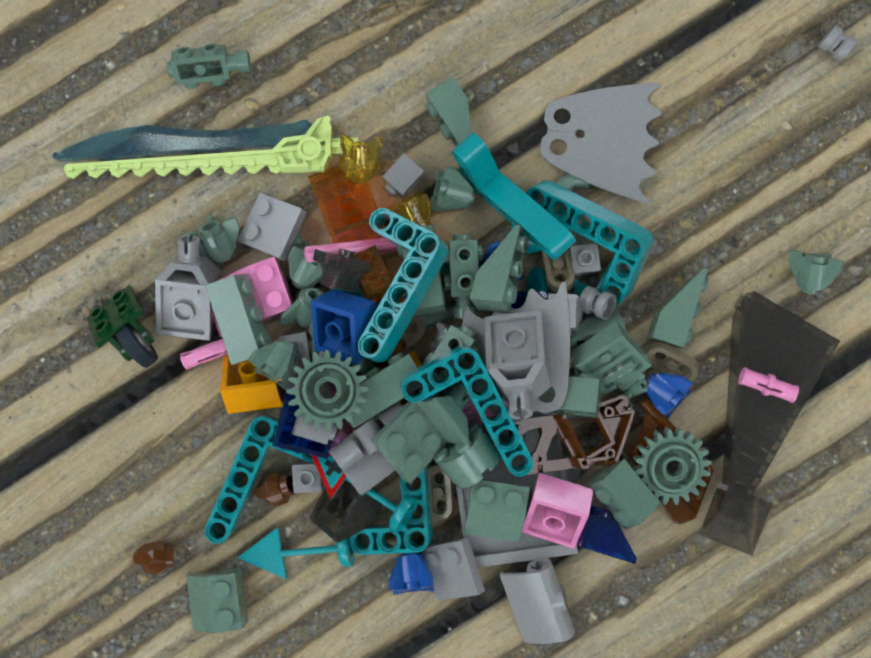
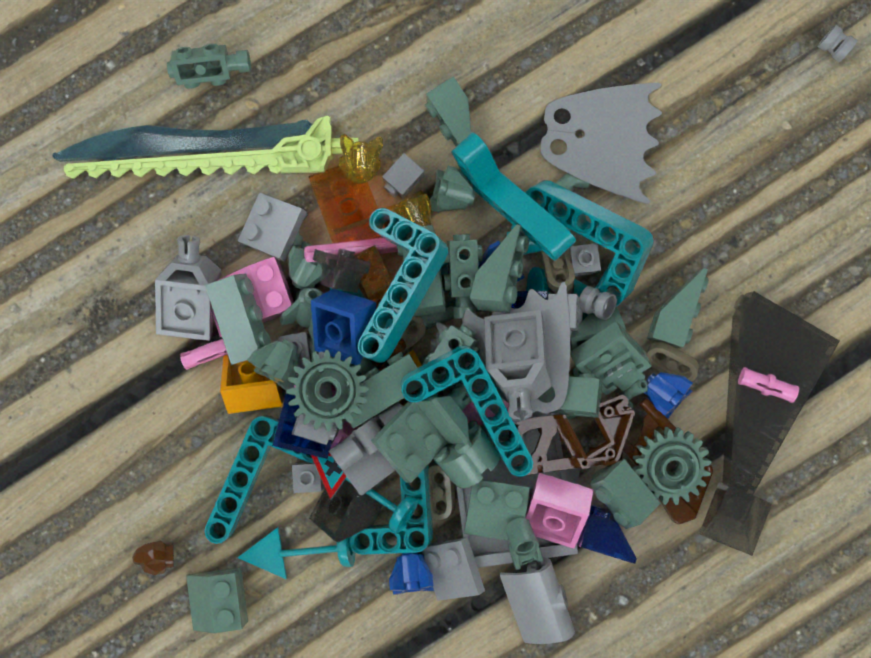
dark green plate [87,285,158,368] -> none
sand green brick [183,214,239,263] -> none
reddish brown rock [255,472,296,506] -> none
sand green brick [789,250,844,294] -> none
none -> sand green piece [506,518,543,570]

